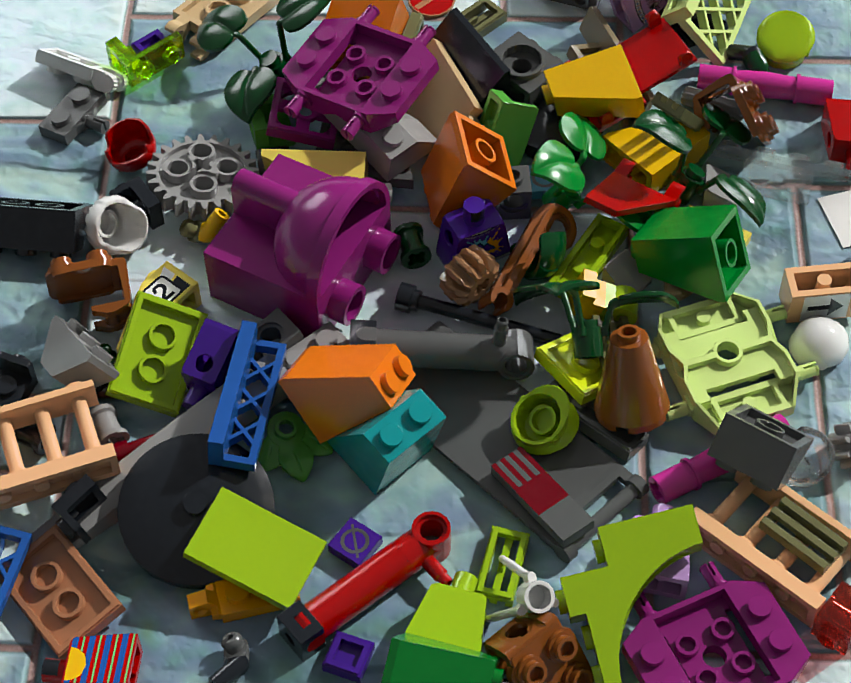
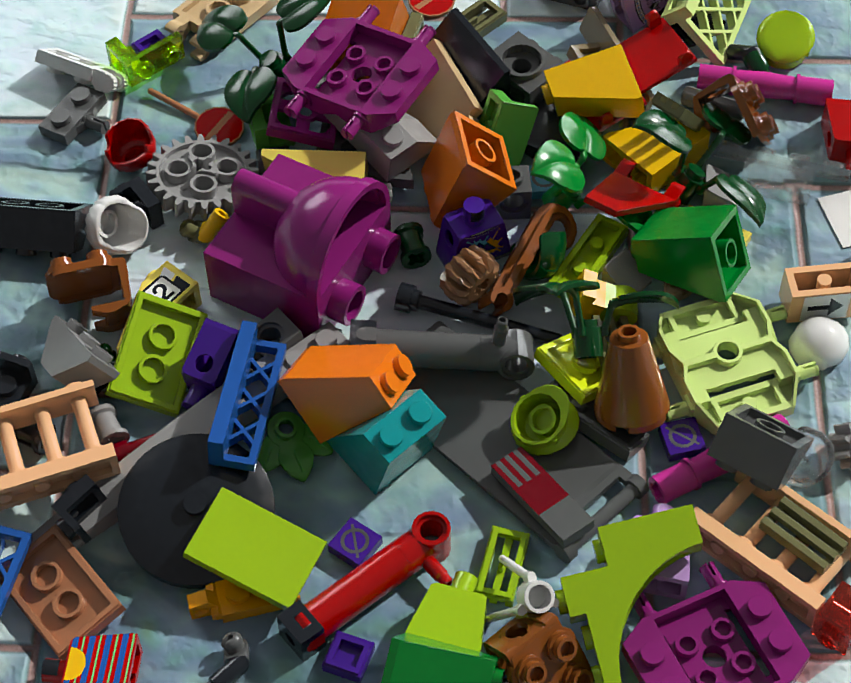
none -> piece [147,88,244,146]
none -> dark purple tile [658,417,707,462]

